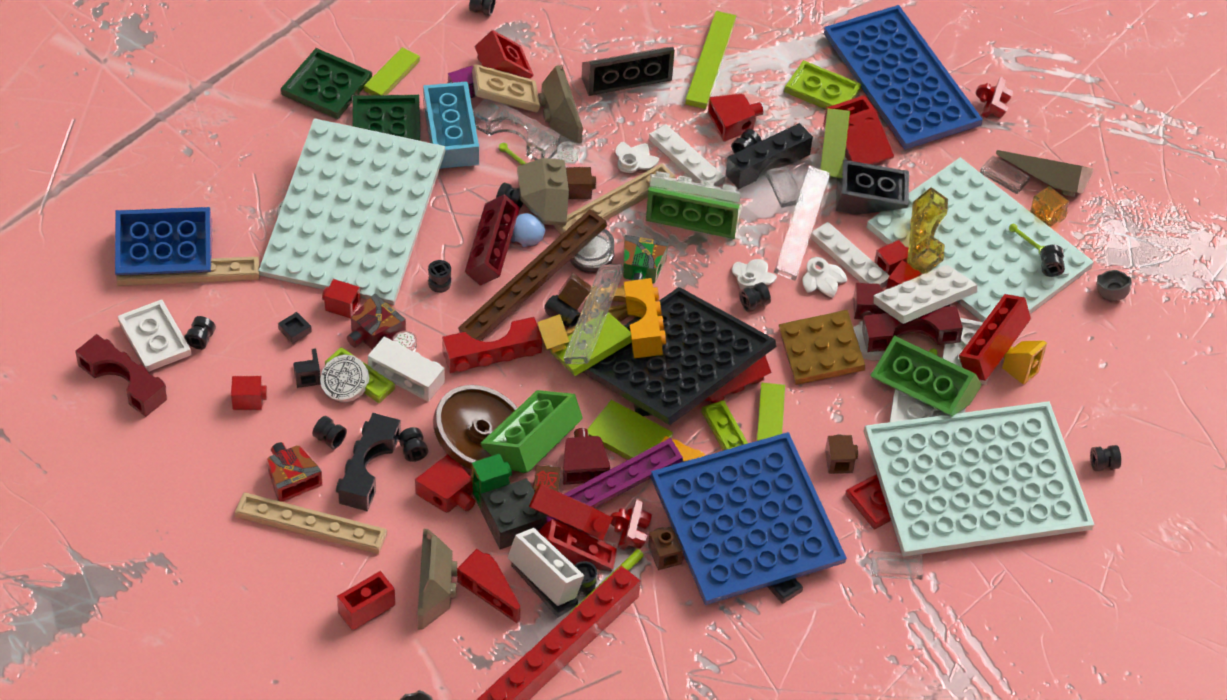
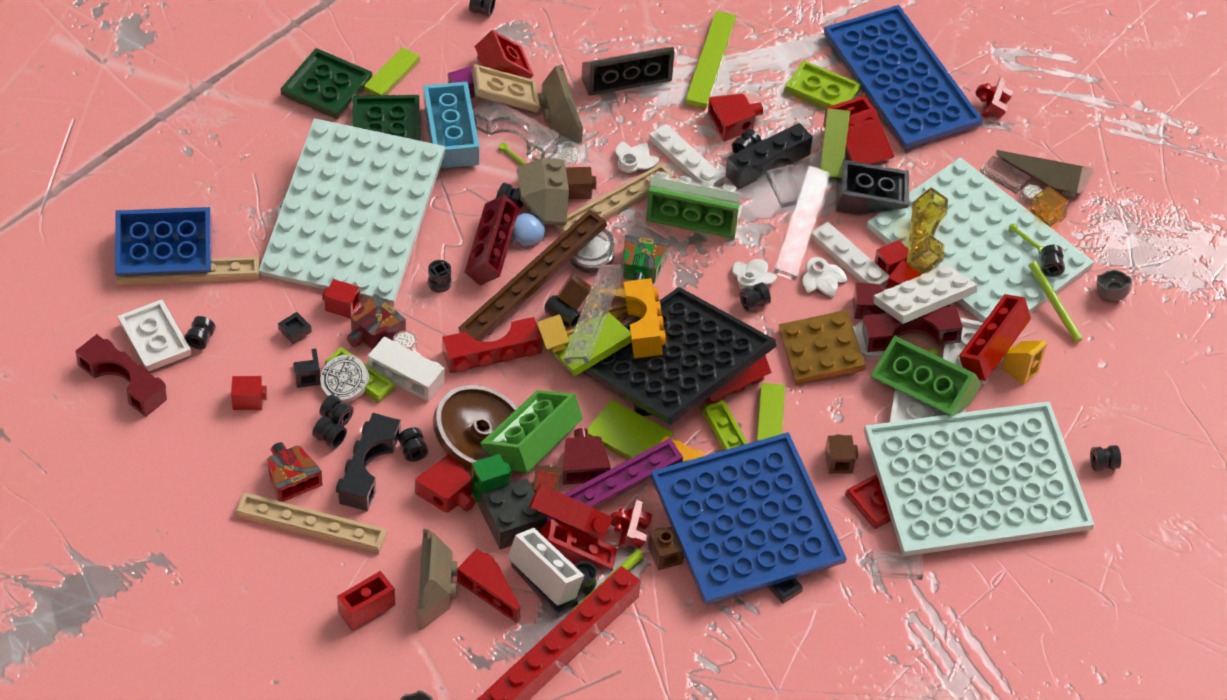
none -> black wheel [319,394,354,426]
none -> tile [1021,183,1044,205]
none -> lime bar [1028,261,1083,343]

